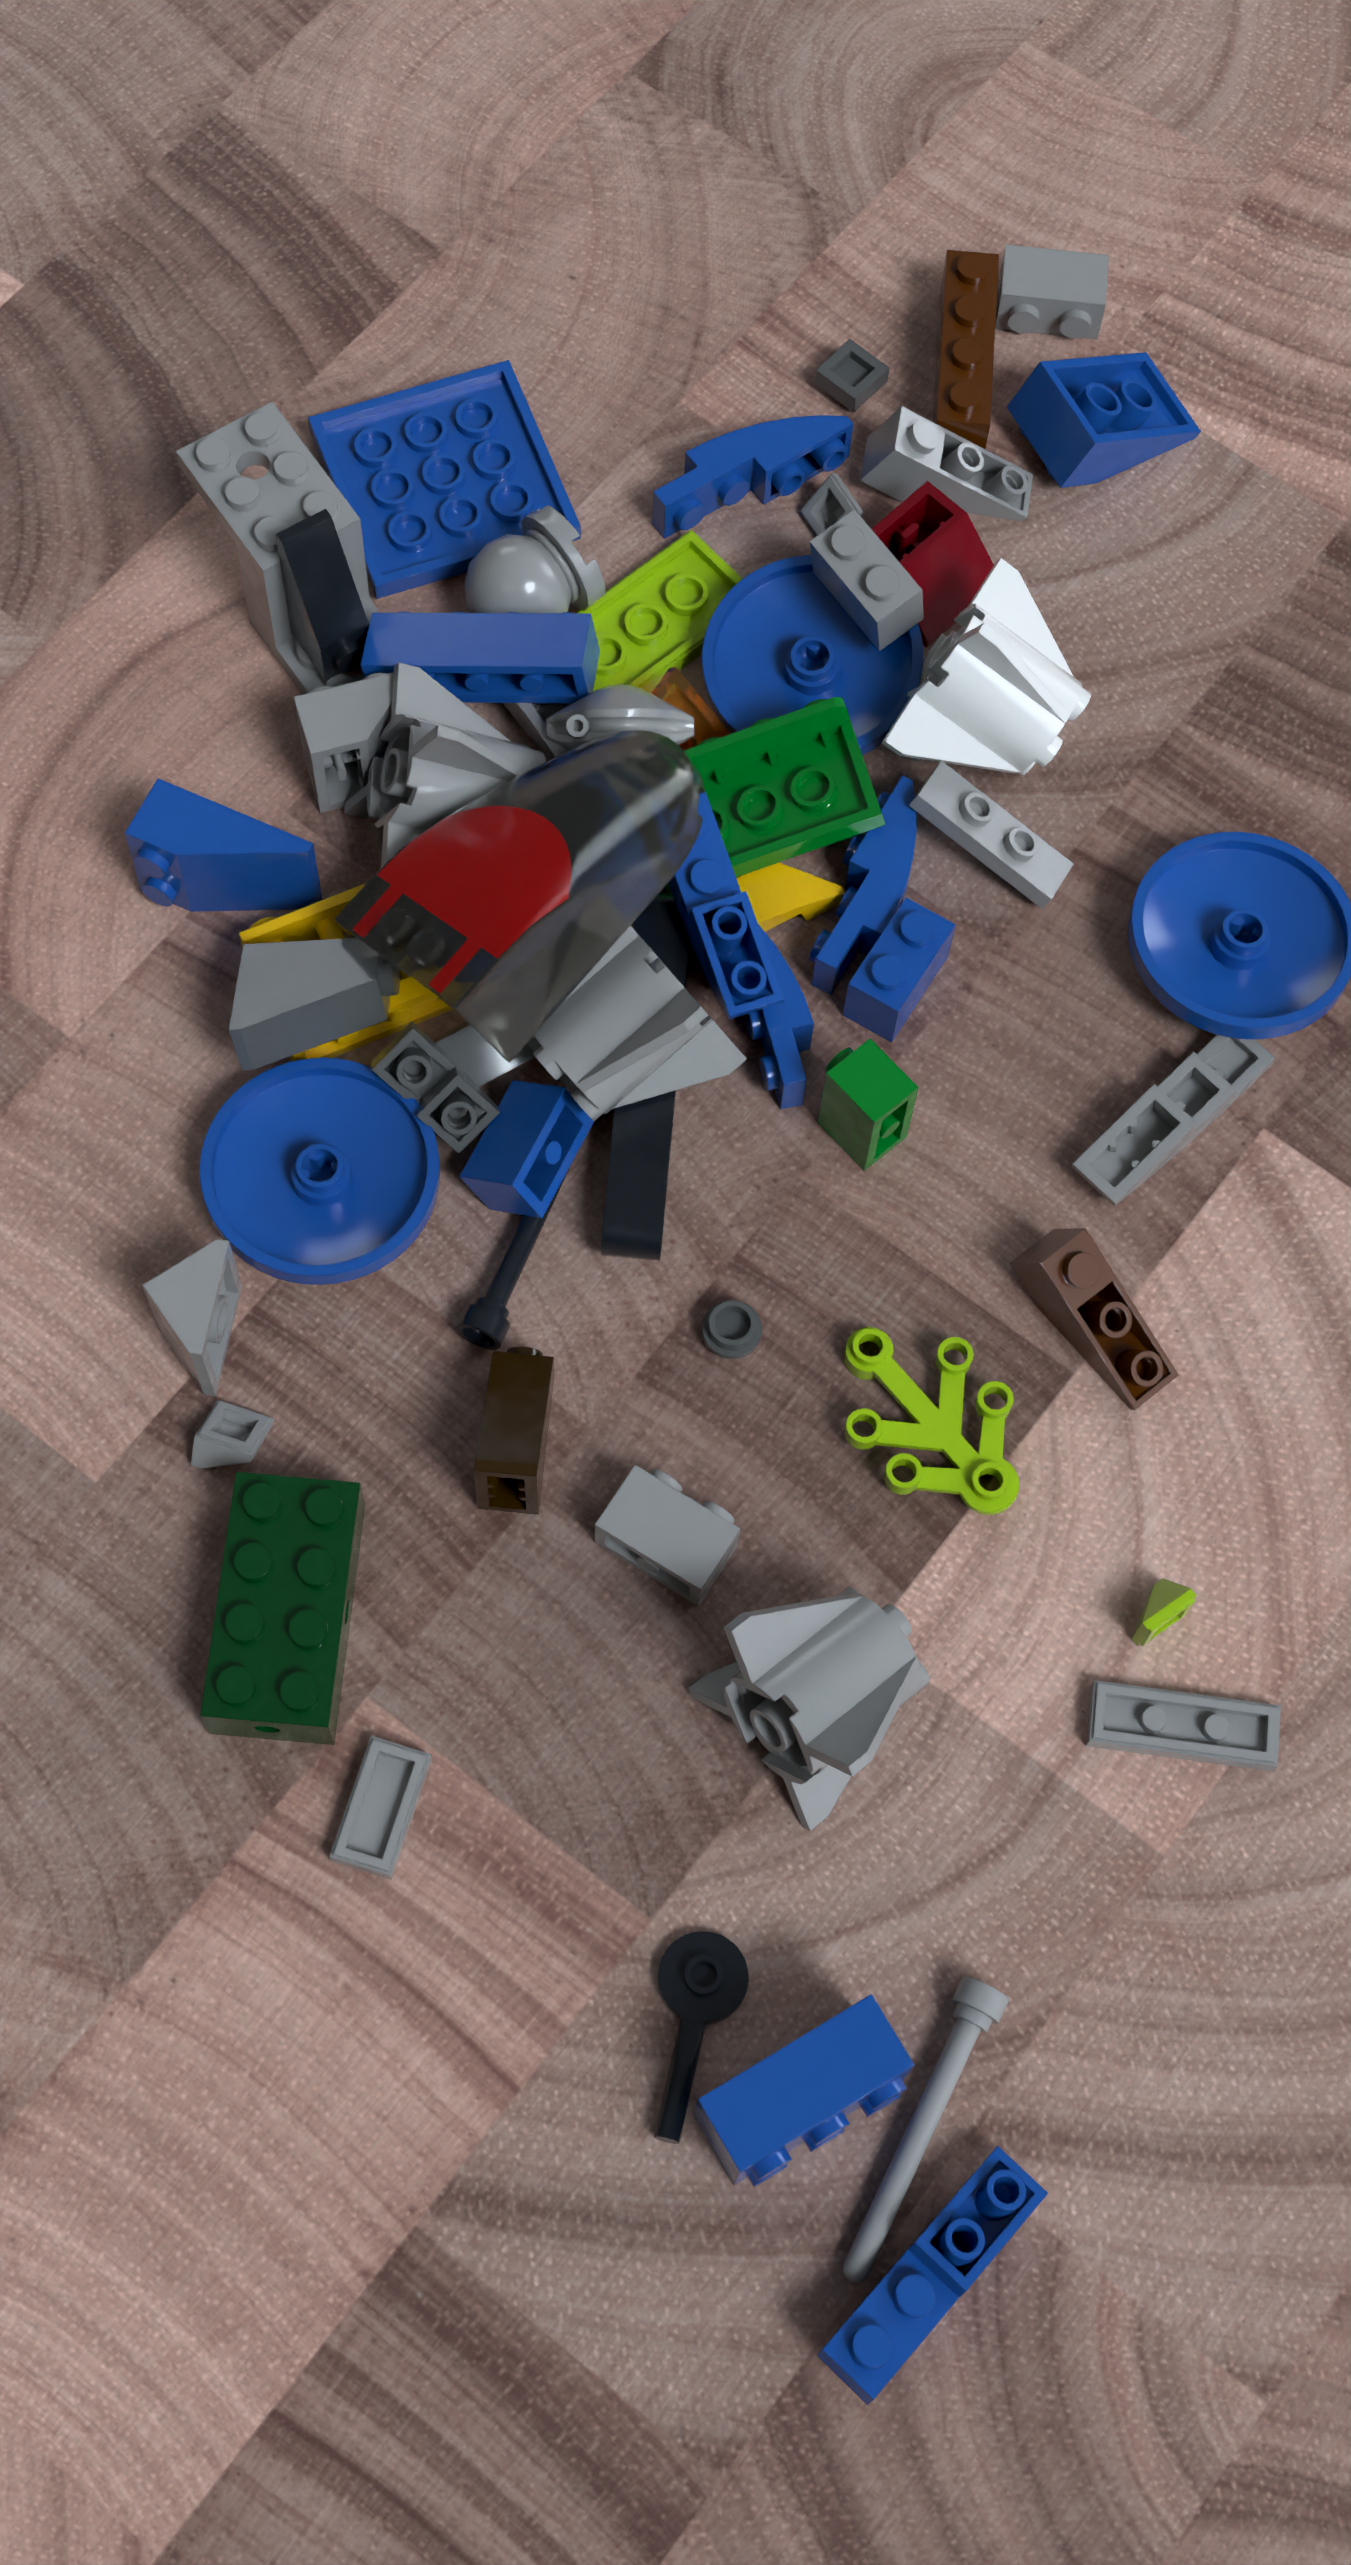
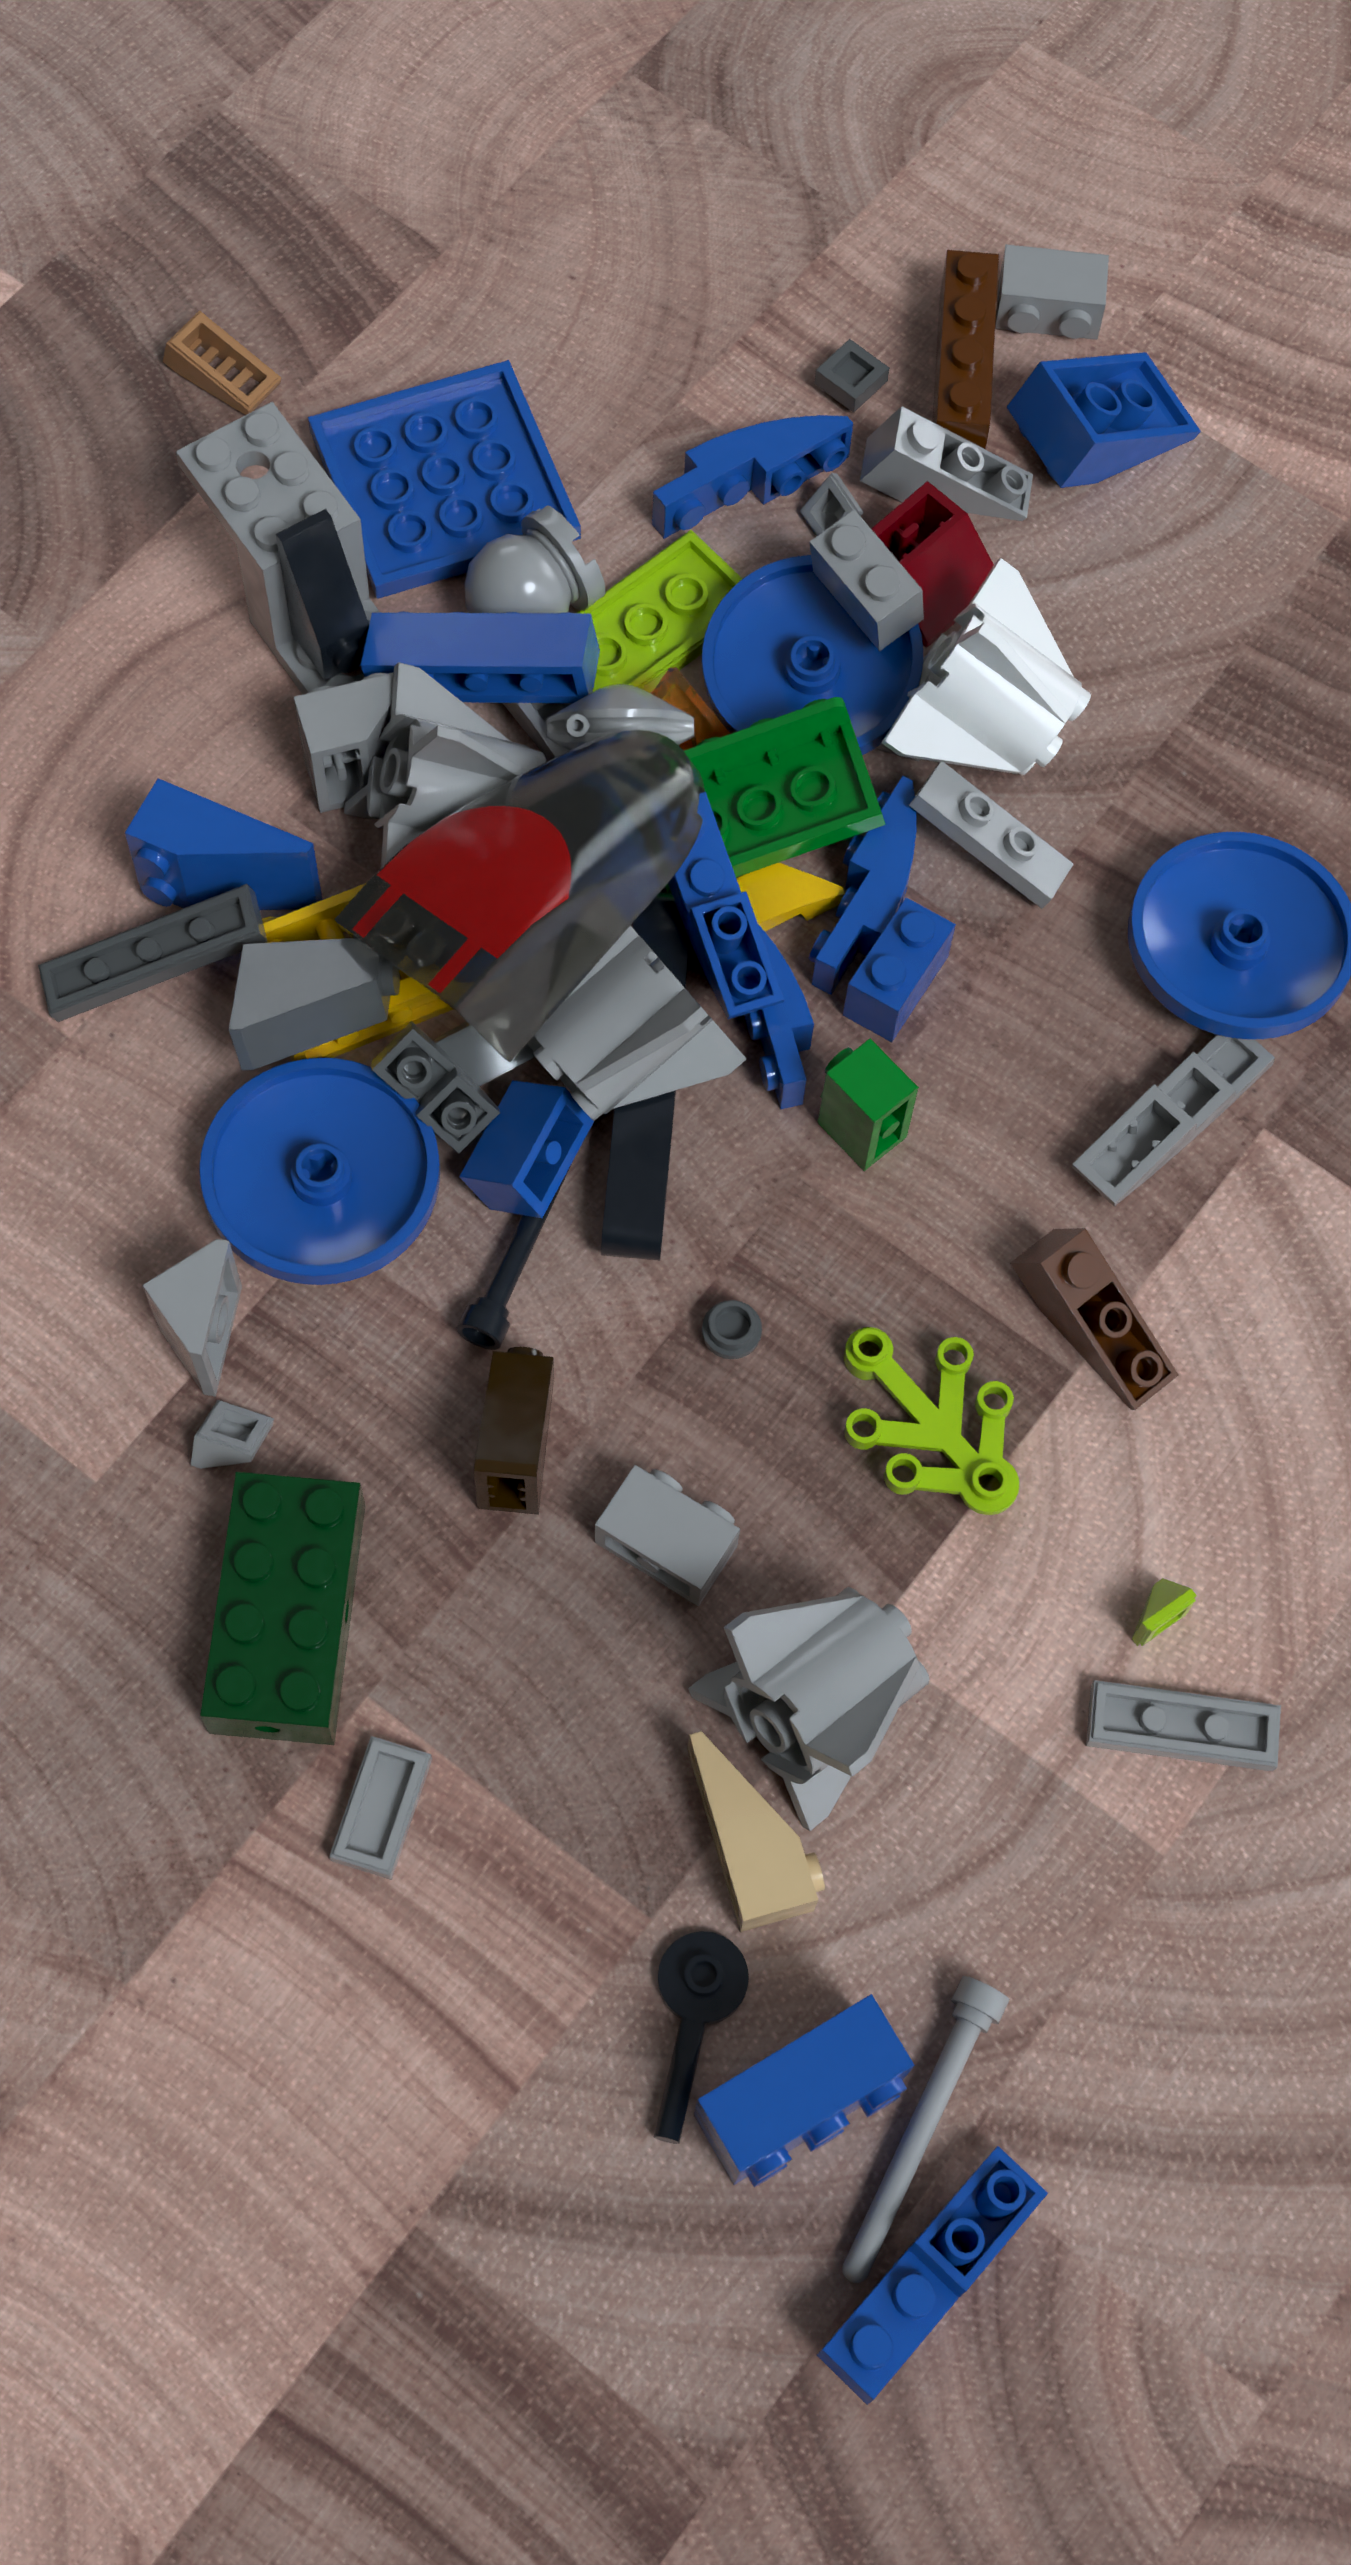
none -> dark grey tile [38,884,268,1022]
none -> medium nougat slope [163,310,282,415]
none -> tan slope [687,1731,825,1932]

